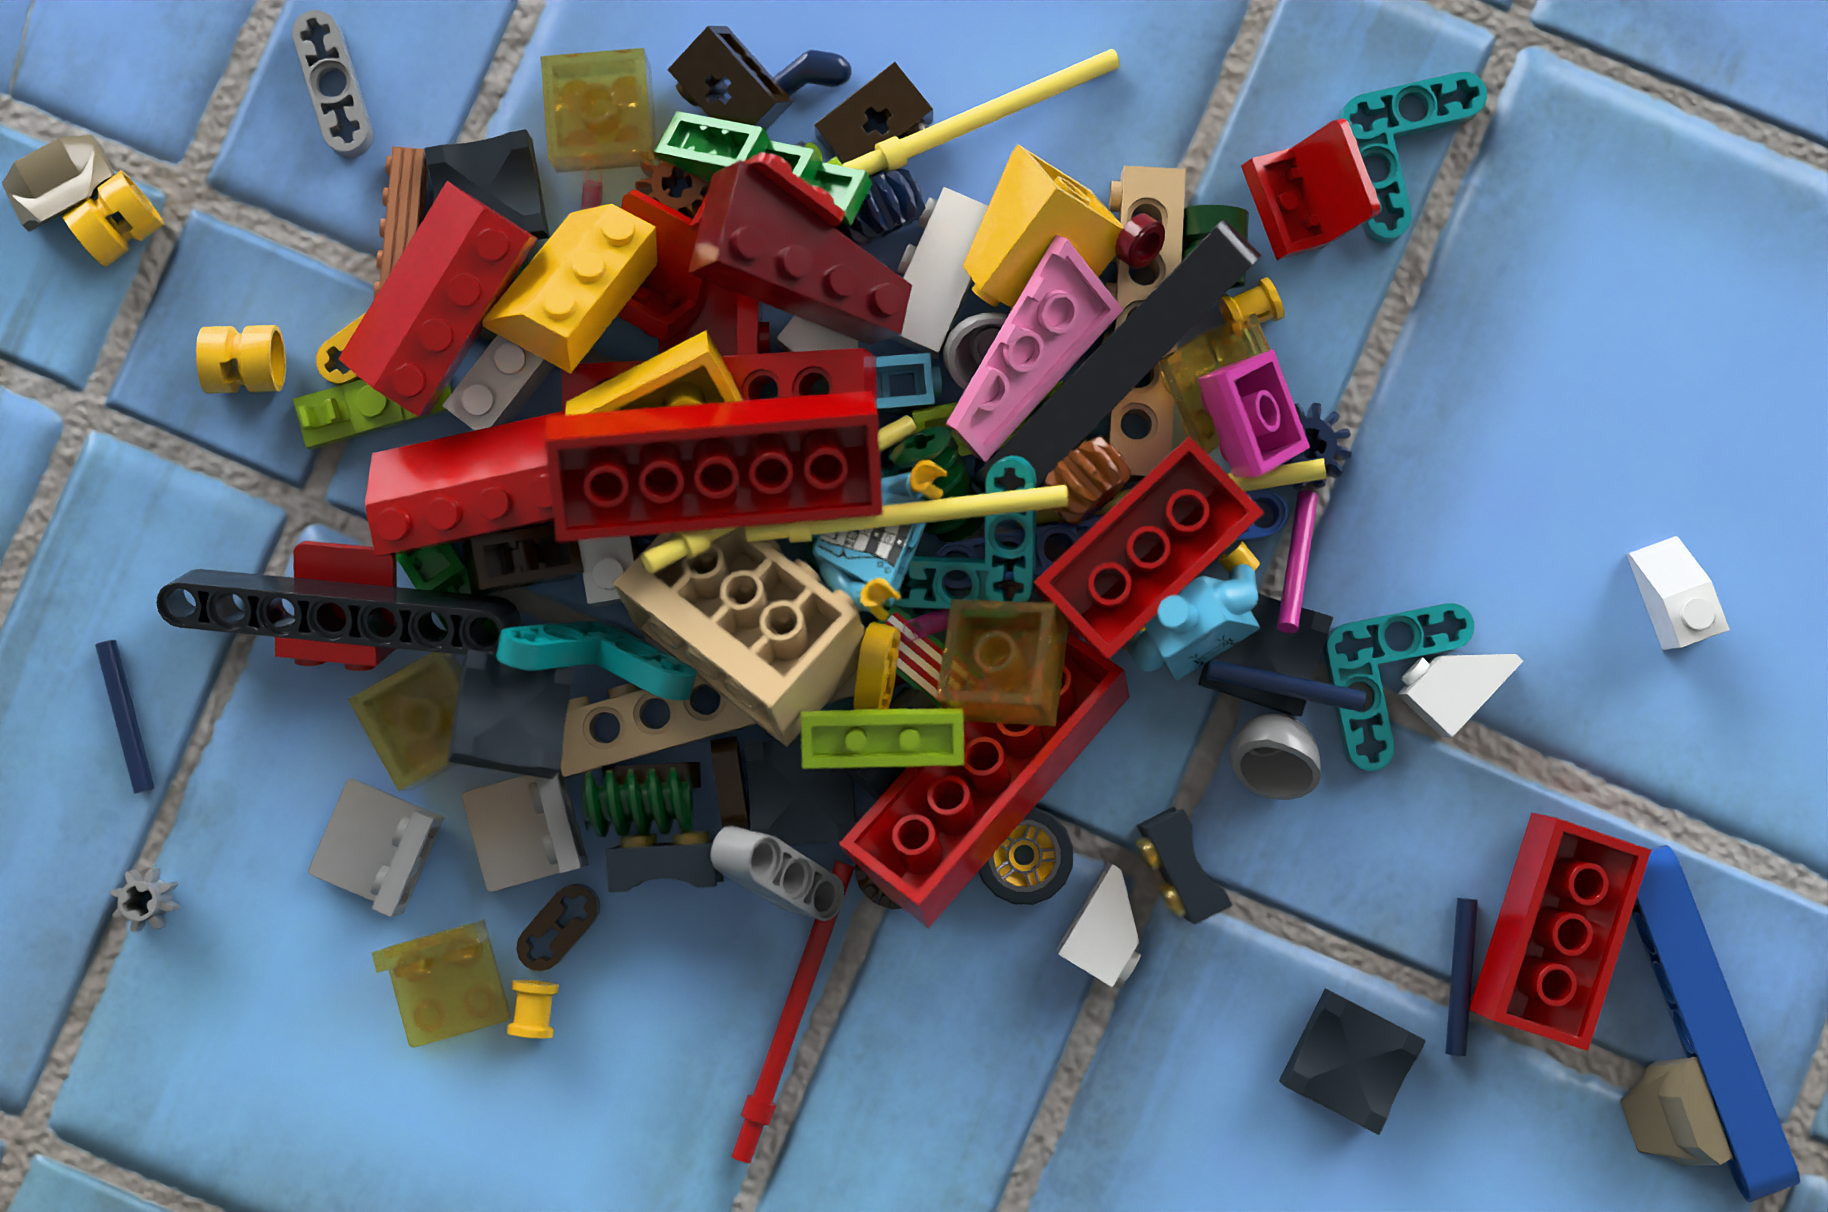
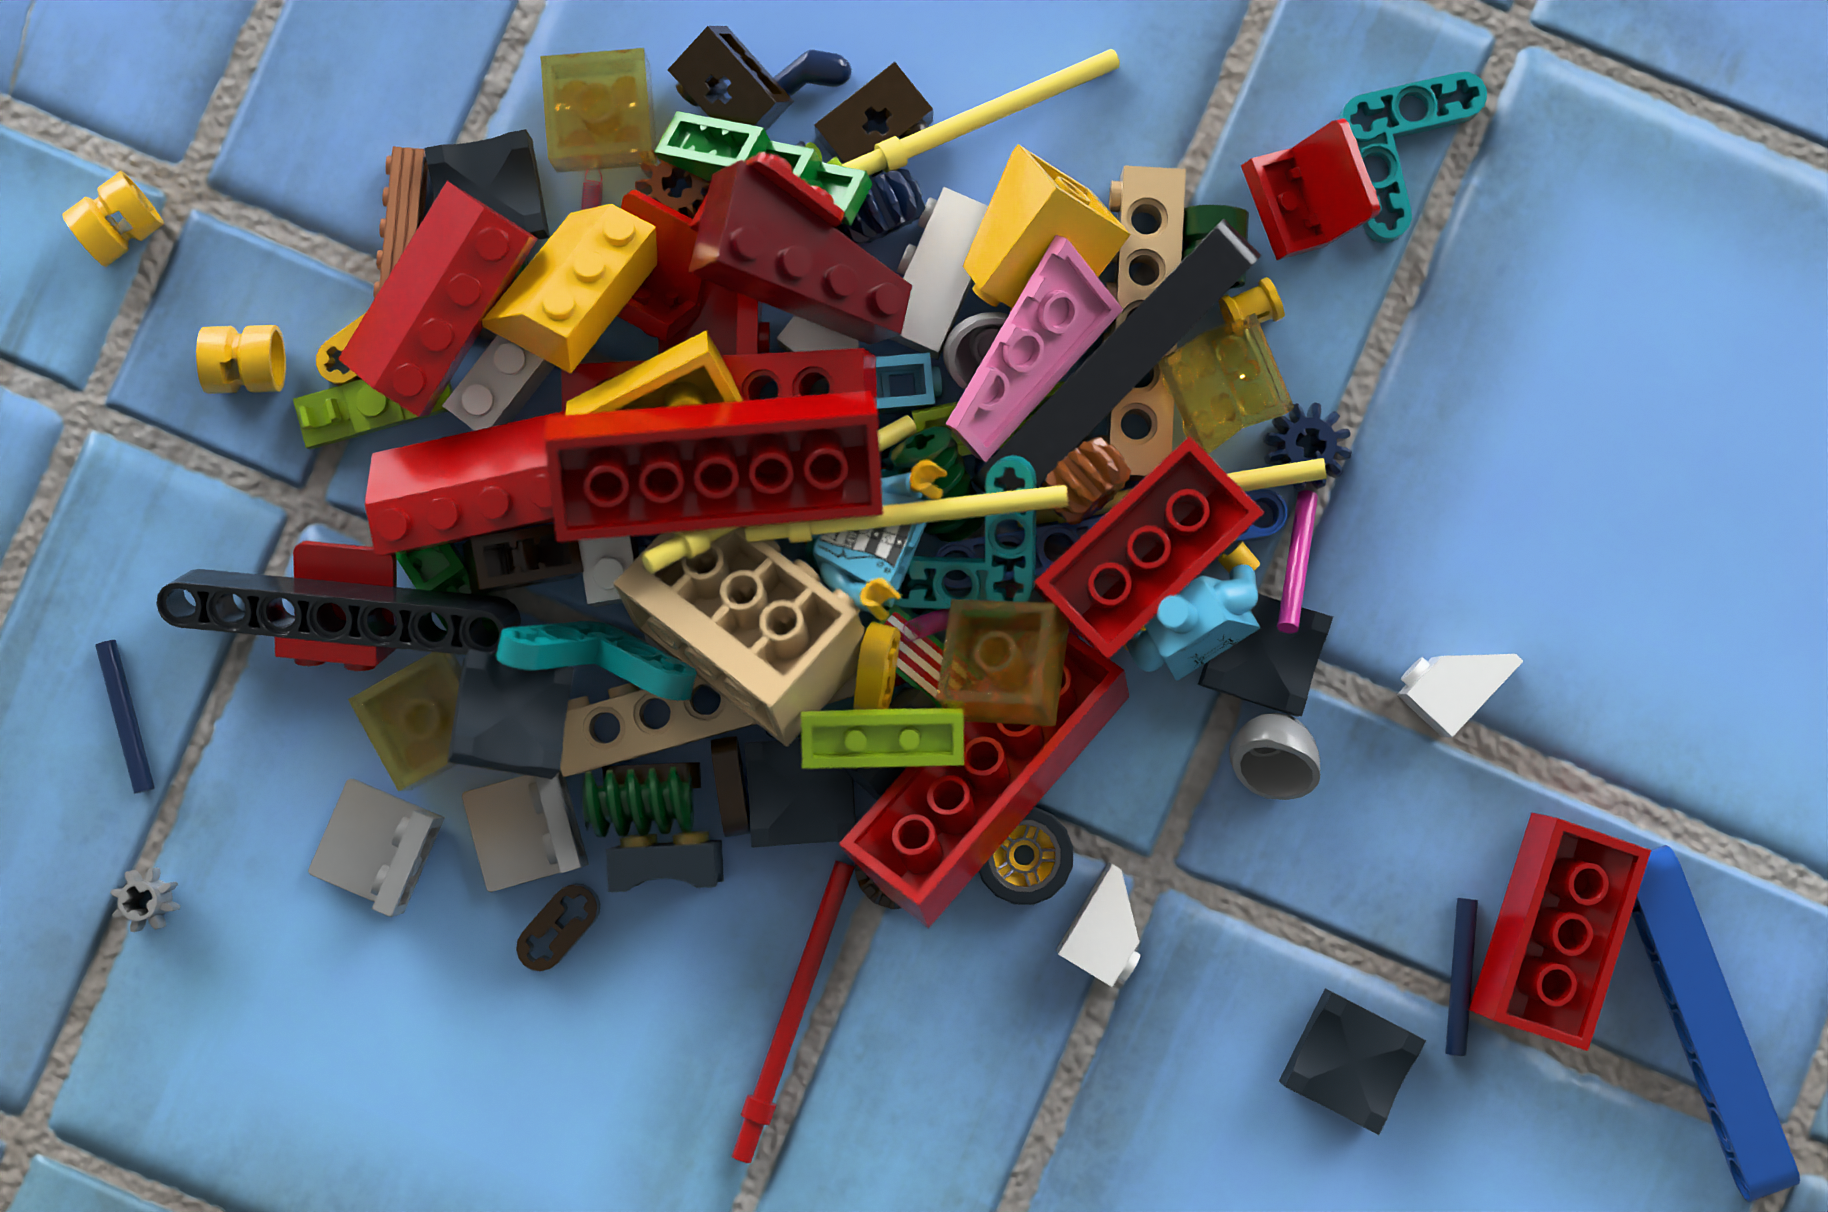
dark tan slope [2,135,115,232] -> none
light grey beam [292,10,373,157] -> none
clear yellow bracket [371,919,511,1048] -> none
yellow bush [507,979,559,1039] -> none
light grey beam [711,826,844,921] -> none
dark red tile [1115,214,1165,269] -> none
black brick [1134,807,1233,925] -> none
dark pink slope [1197,349,1310,477] -> none
dark blue bar [1206,659,1366,712] -> none
teal beam [1323,603,1474,771] -> none
dark tan slope [1620,1057,1733,1166] -> none
white slope [1626,536,1730,650] -> none

